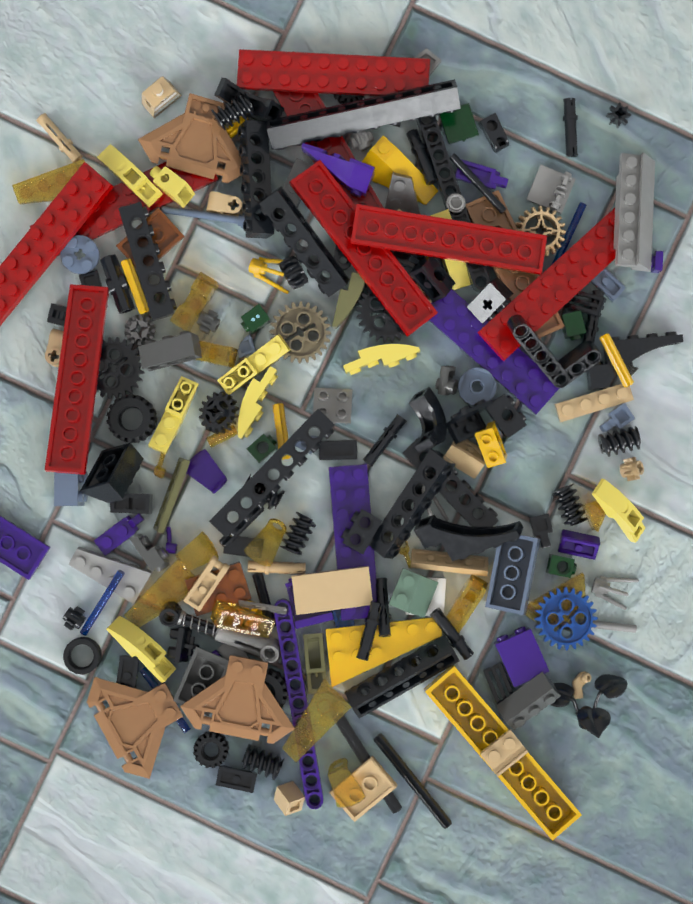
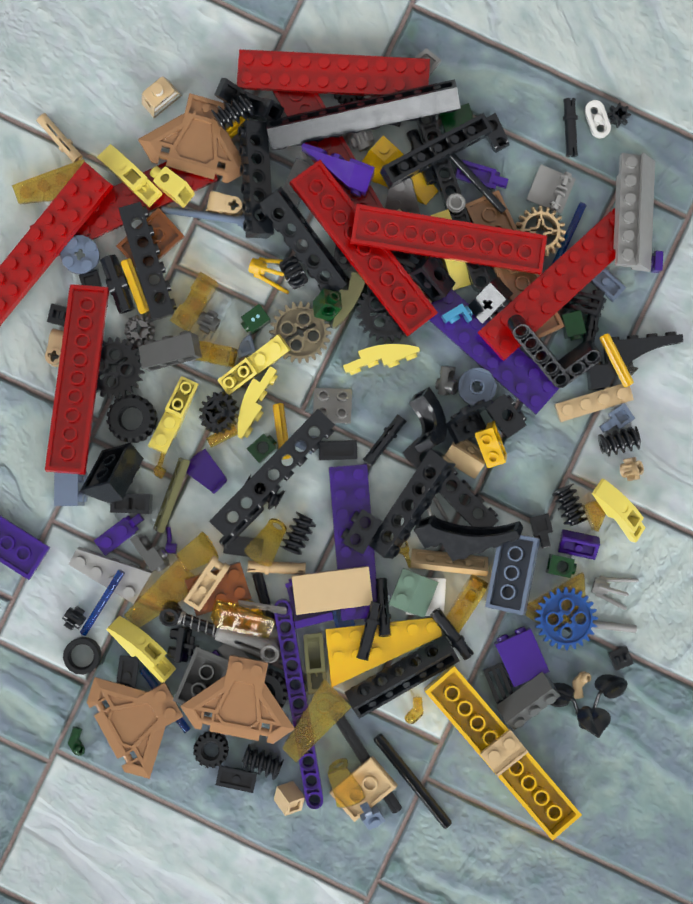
none -> dark green arm [68,726,85,756]
none -> dark green brick [313,288,342,321]
none -> sand blue plate [360,802,385,830]
none -> black brick [380,113,493,189]
none -> clear yellow arm [404,697,423,724]
none -> dark azure bracket [441,304,473,324]
none -> white plate [584,100,611,139]
none -> black tile [607,645,634,671]

